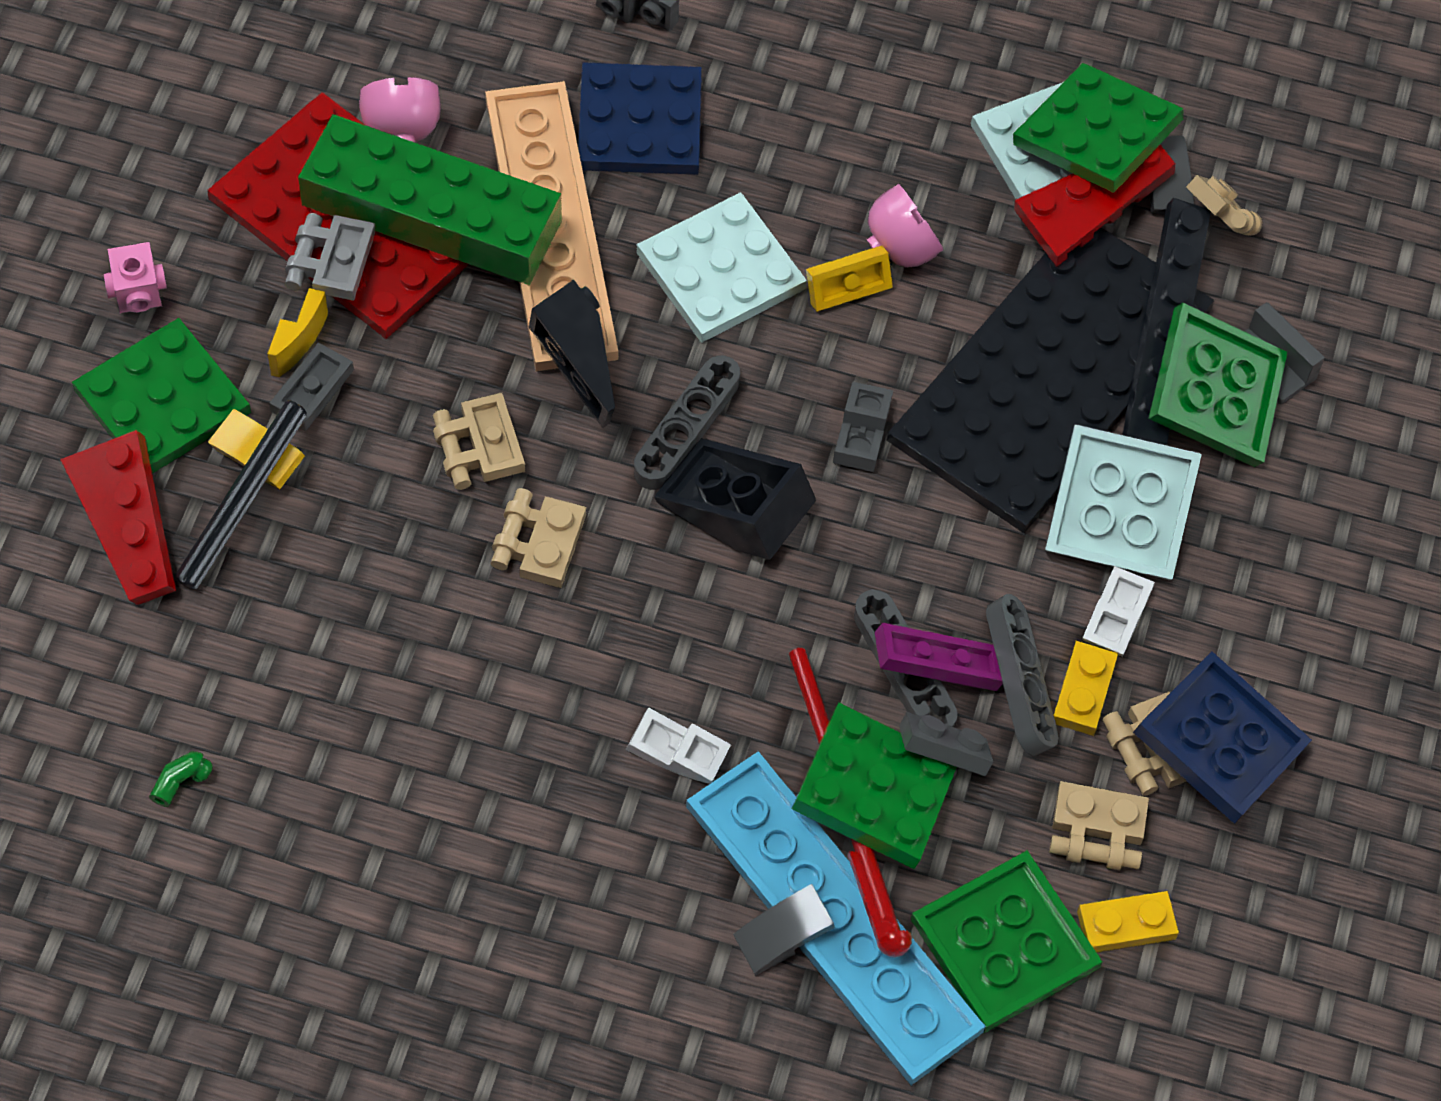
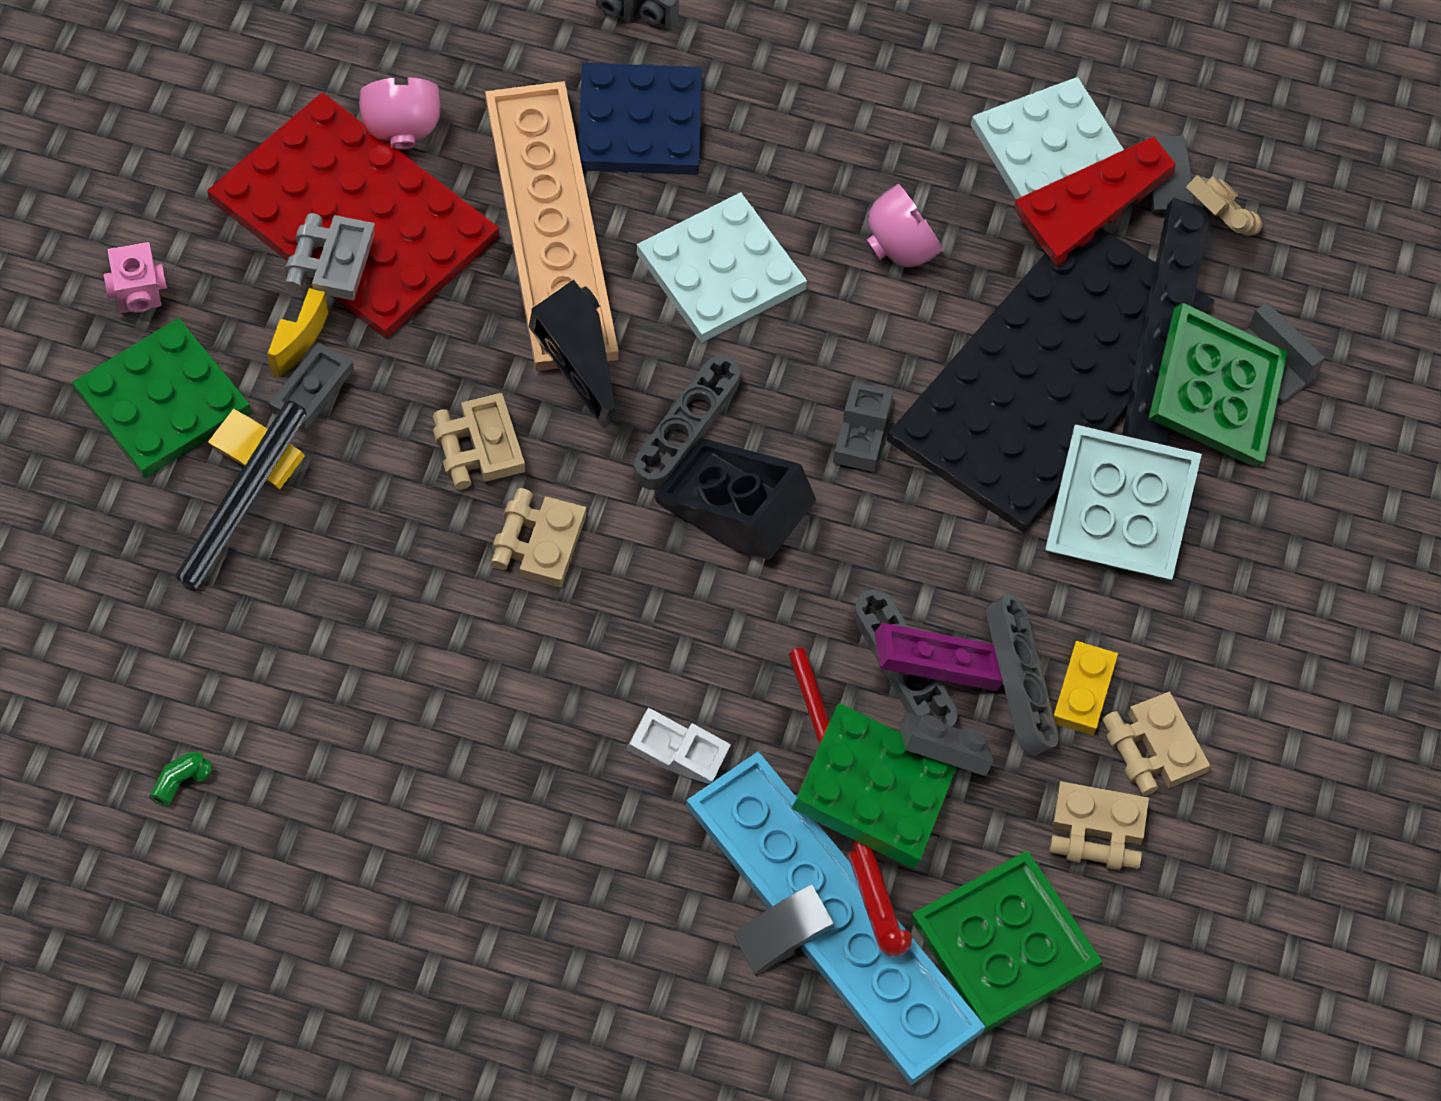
red wing [60,430,176,605] -> none
green brick [298,114,562,285] -> none
yellow plate [806,245,893,311] -> none
green plate [1013,63,1183,193] -> none
yellow plate [1077,891,1179,952] -> none
white slope [1082,566,1155,657] -> none
dark blue plate [1133,651,1312,824] -> none

